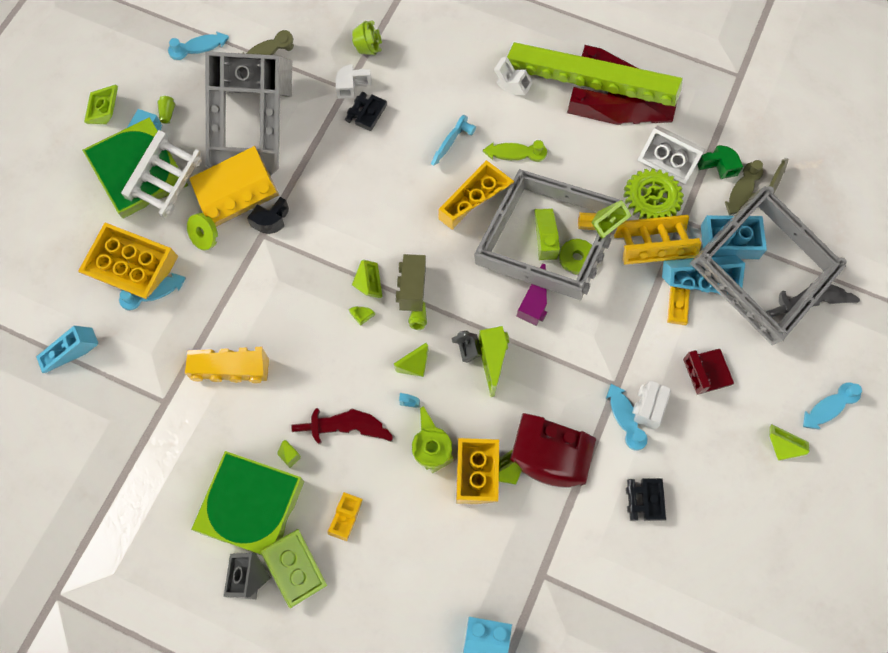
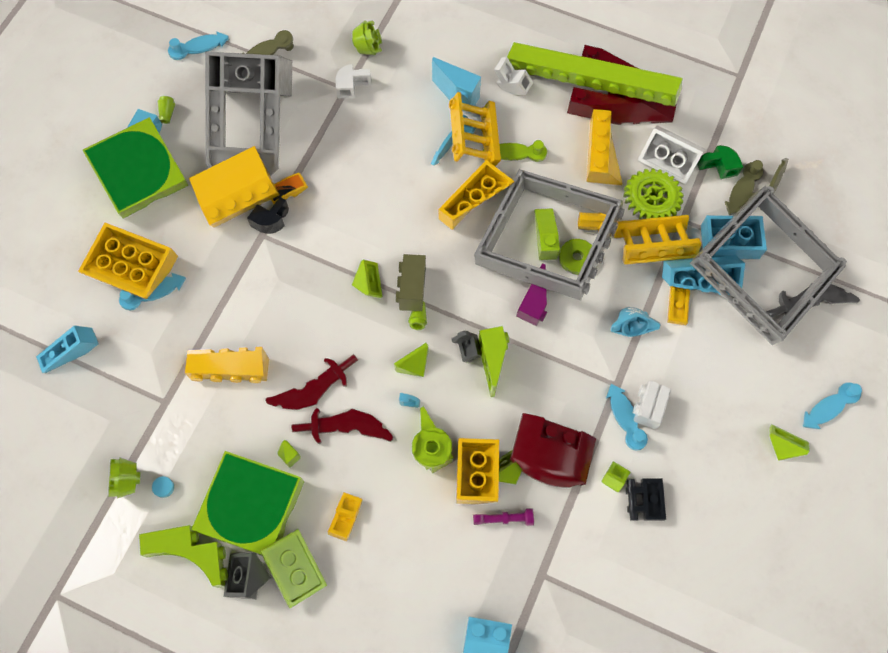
lime slope [84,84,118,124] -> none
white fence [121,130,202,219] -> none
lime tile [187,213,218,250] -> none
black plate [345,92,387,131] -> none
lime tile [348,306,375,326] -> none
lime slope [592,200,632,238] -> none
dark red bracket [683,349,734,395] -> none
none -> lime cone [108,457,140,499]
none -> lime arch [139,525,228,588]
none -> medium azure tile [152,476,174,498]
none -> dark red sword [265,354,358,410]
none -> slope [271,172,308,204]
none -> medium azure slope [432,57,481,113]
none -> yellow fence [449,92,501,167]
none -> magenta piece [473,508,534,526]
none -> yellow wedge [586,109,623,185]
none -> lime slope [601,461,630,492]
none -> medium azure hat [611,307,661,337]

